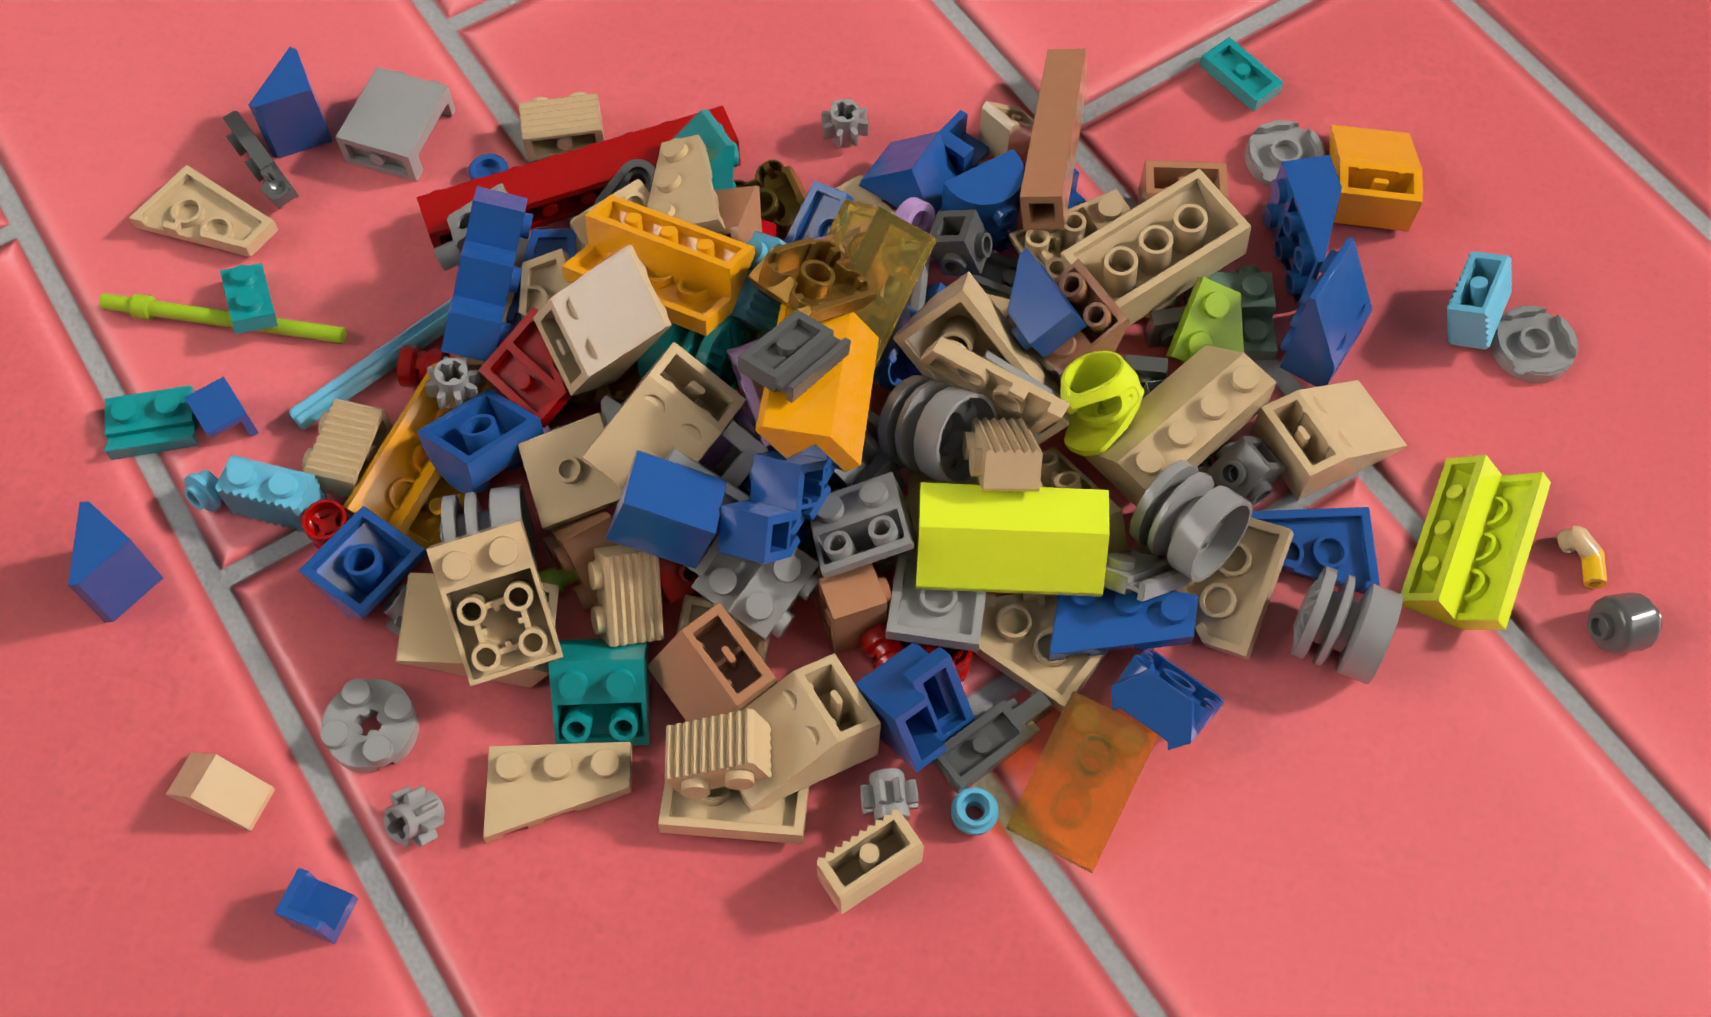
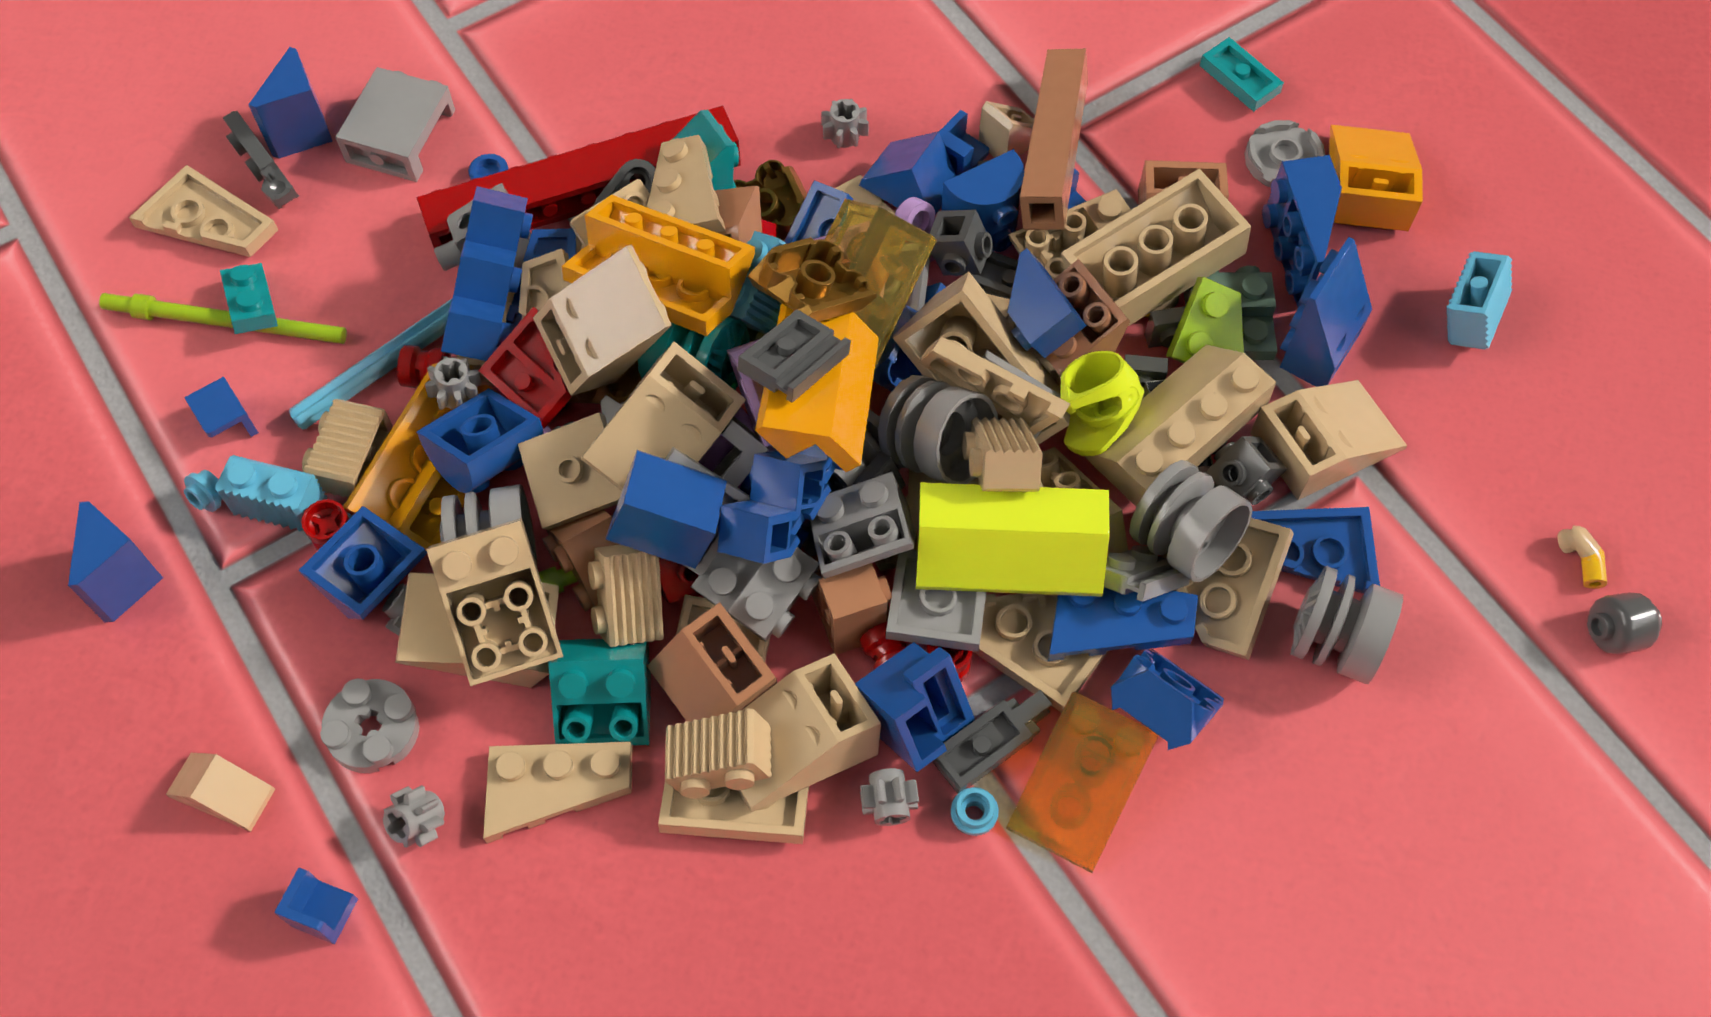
teal plate [105,385,198,460] -> none
tan brick [519,92,605,162] -> none
tan brick [817,809,924,914] -> none
neon yellow slope [1401,455,1551,630] -> none
light grey tile [1490,306,1579,383] -> none

